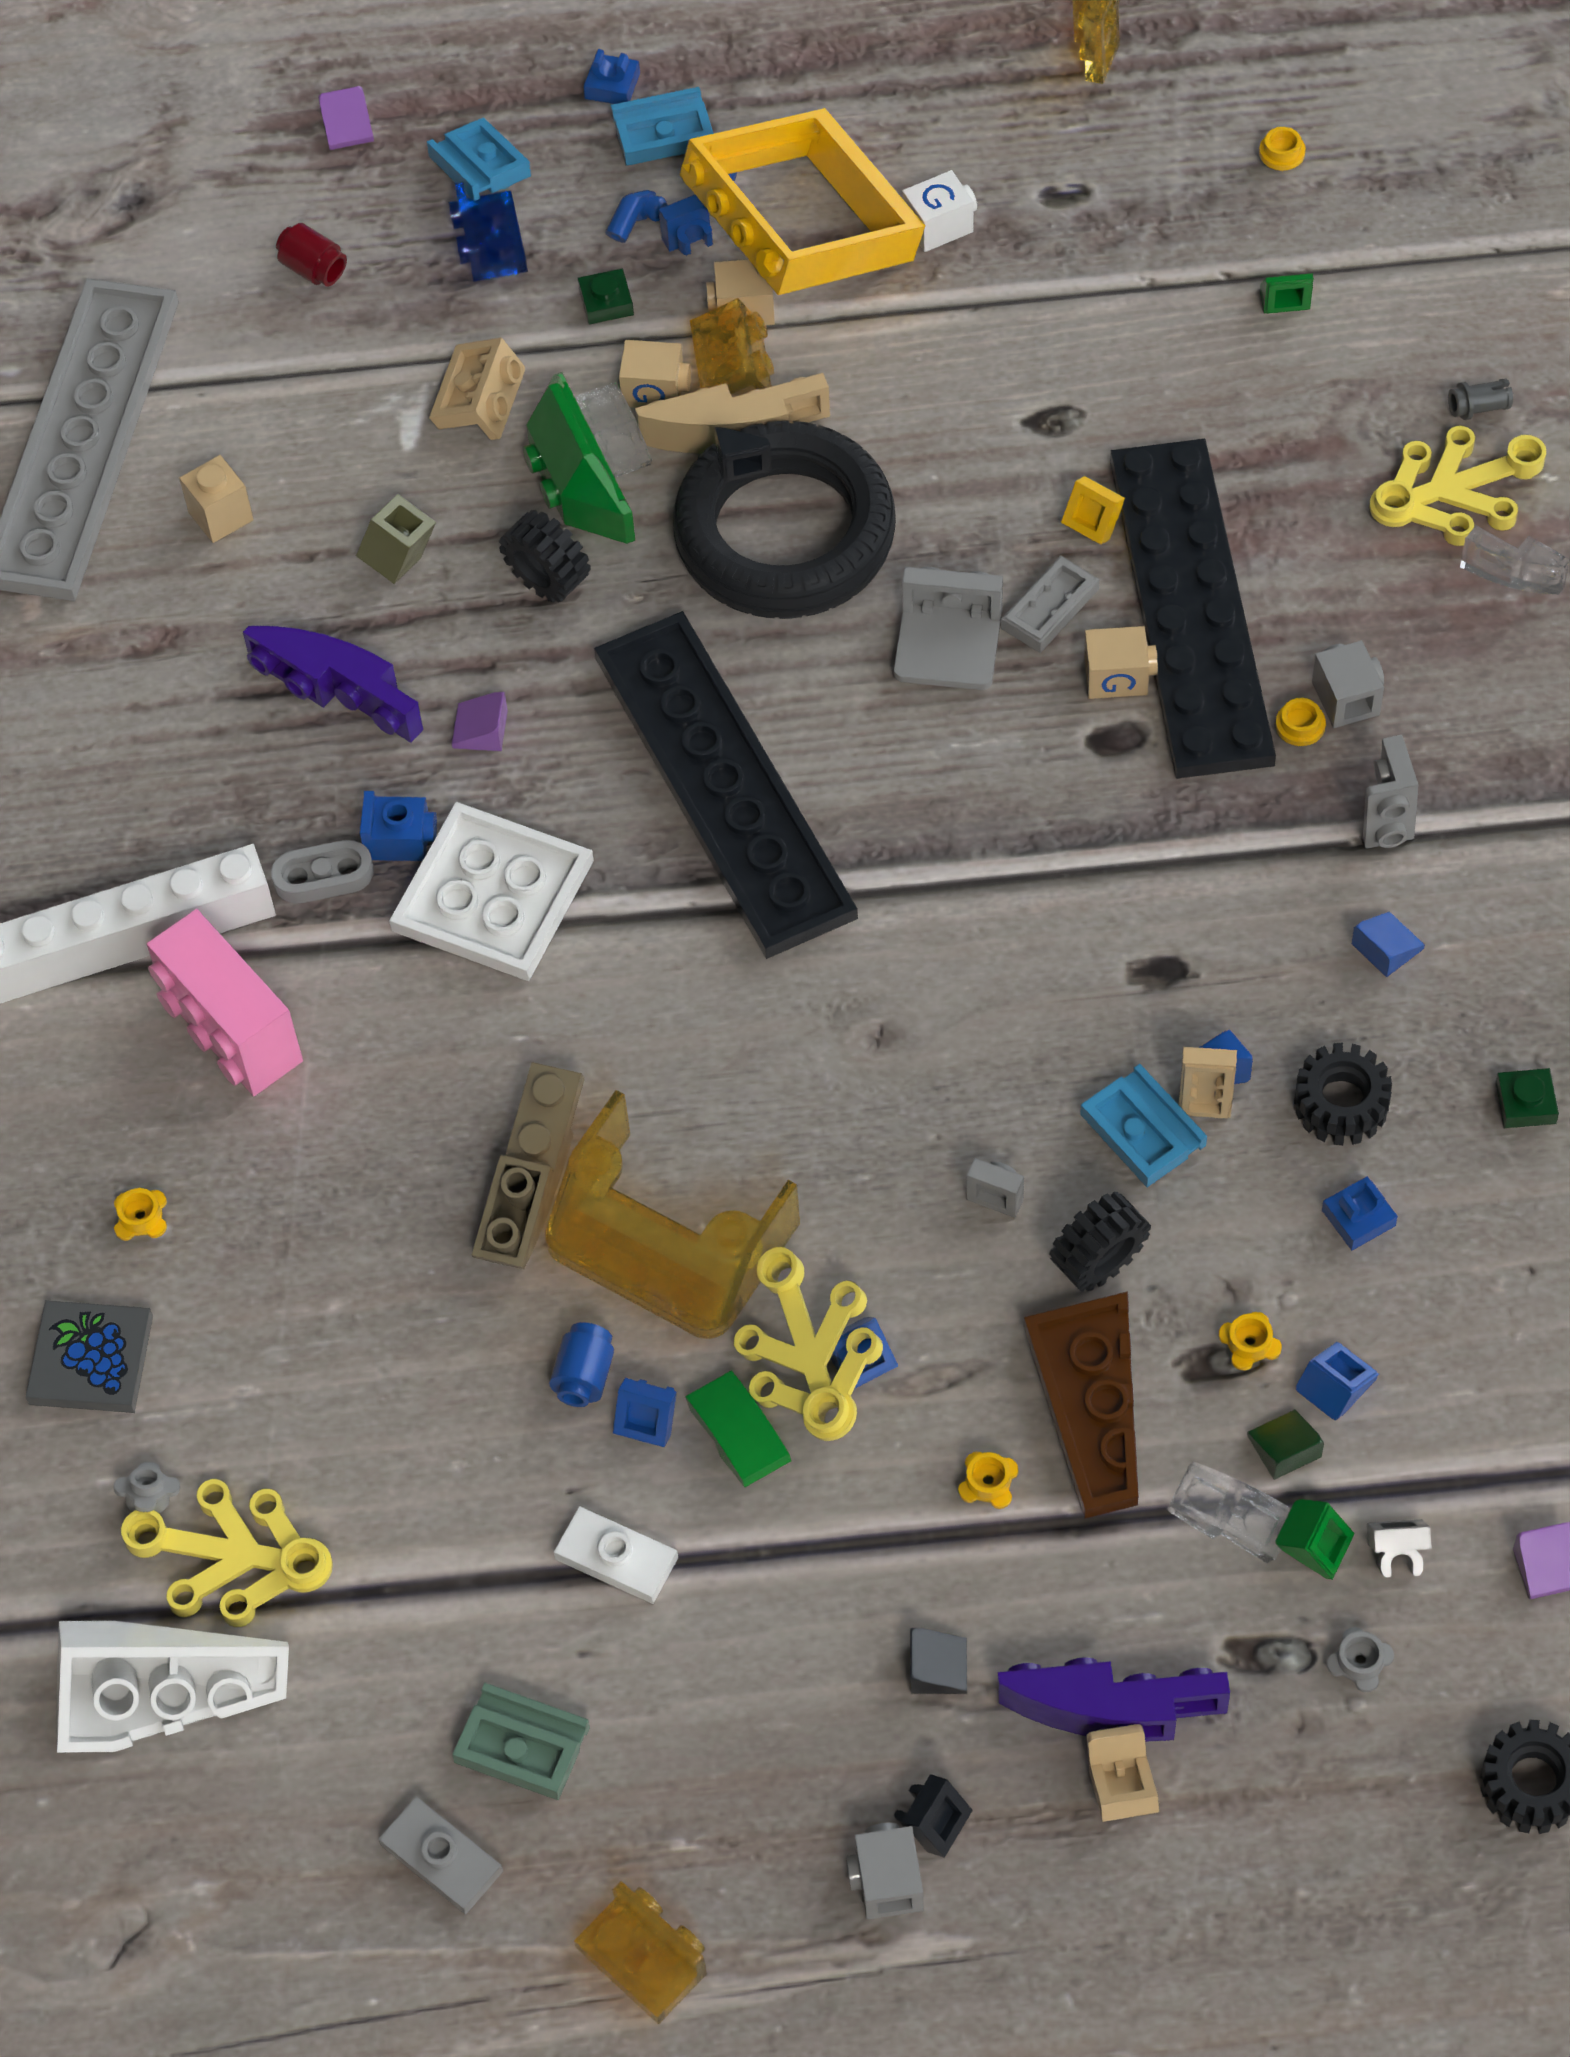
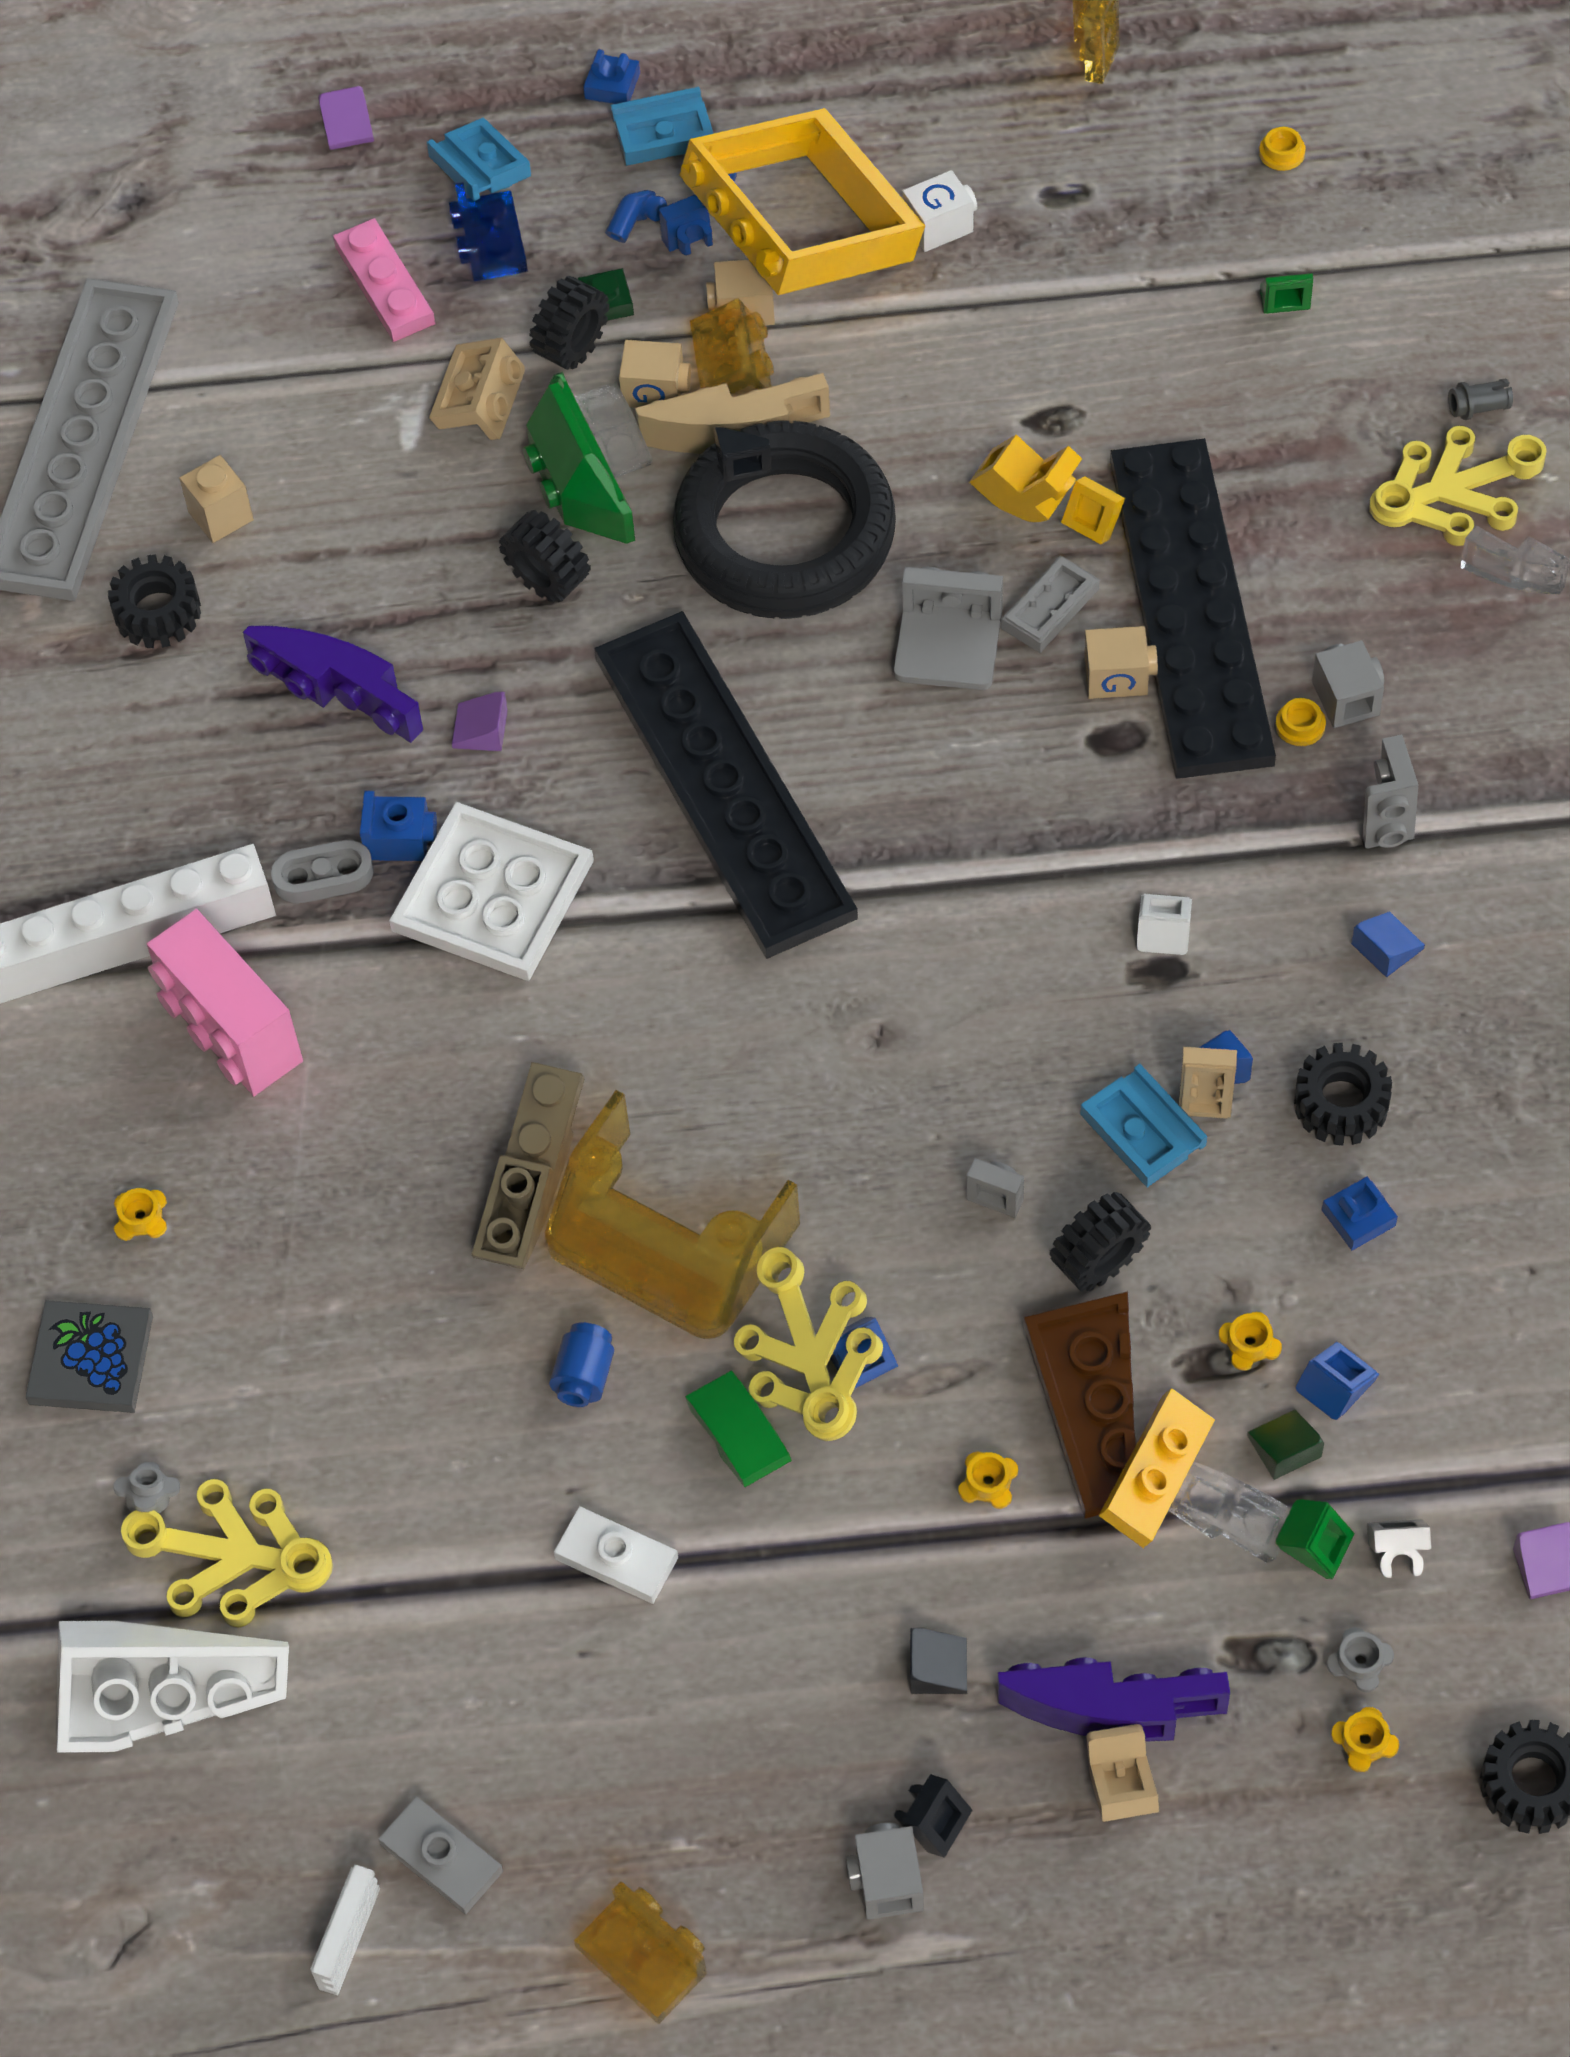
dark red brick [276,223,347,287] -> none
olive brick [356,494,436,584] -> none
sand green plate [452,1682,590,1801] -> none
blue tile [613,1378,677,1447] -> none
dark green plate [1496,1068,1559,1129] -> none
none -> black tyre [108,554,201,649]
none -> white tile [310,1865,380,1996]
none -> bright pink plate [333,218,435,342]
none -> black tyre [529,276,609,370]
none -> yellow brick [969,435,1082,522]
none -> yellow plate [1099,1388,1215,1548]
none -> white slope [1137,894,1192,955]
none -> yellow plate [1331,1707,1399,1772]

